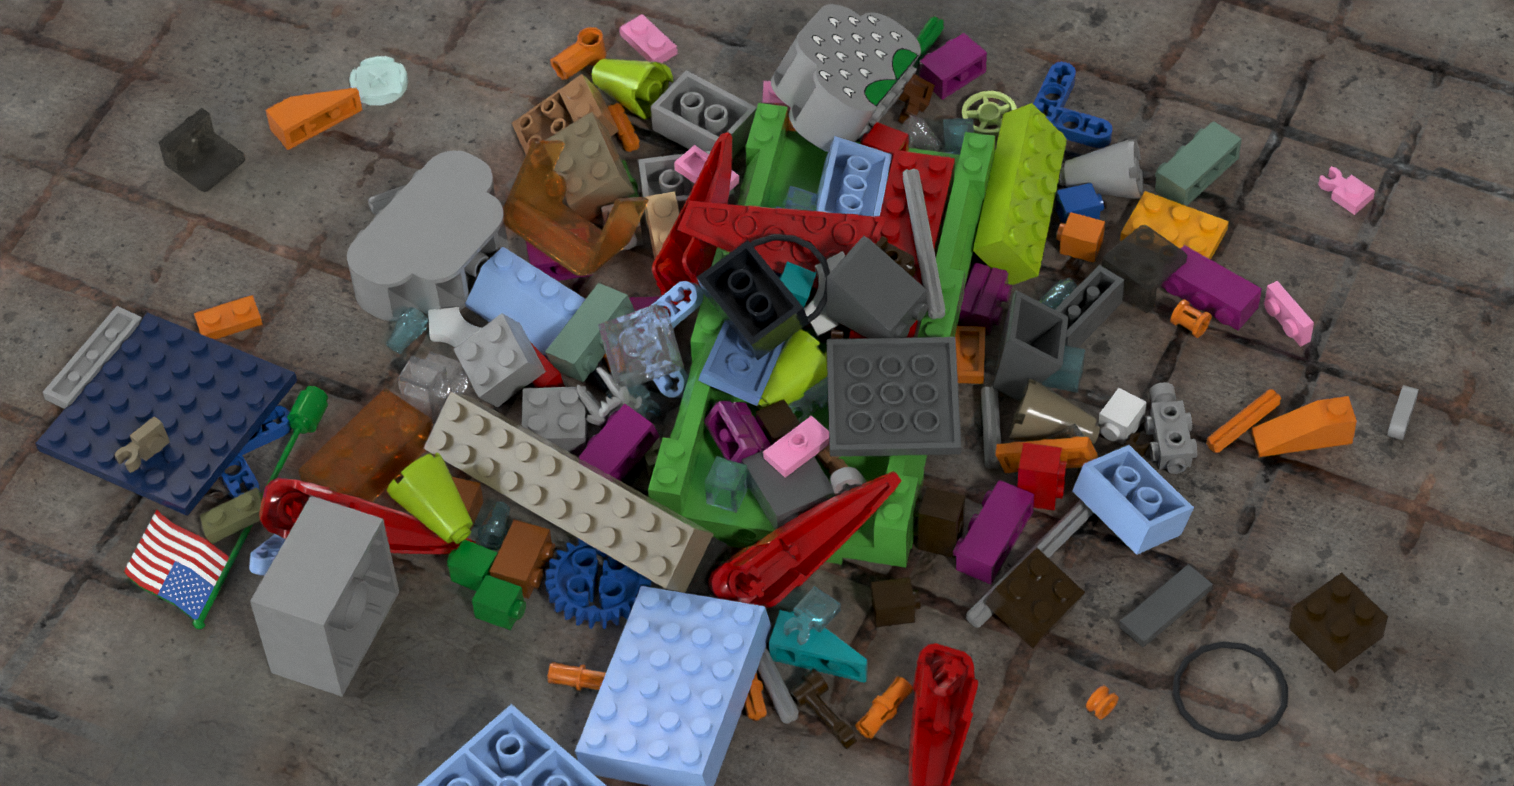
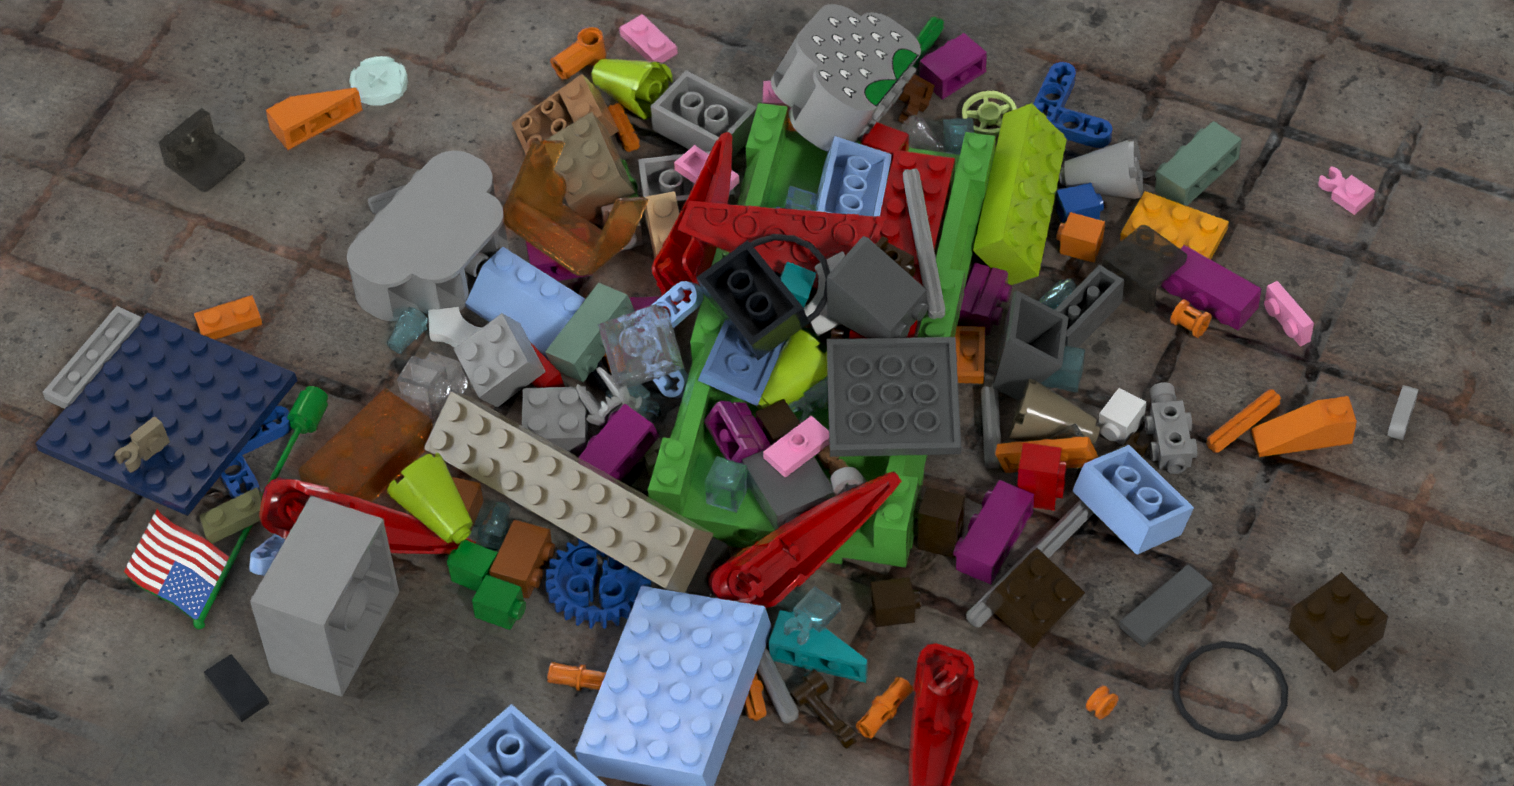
none -> black tile [204,654,269,722]

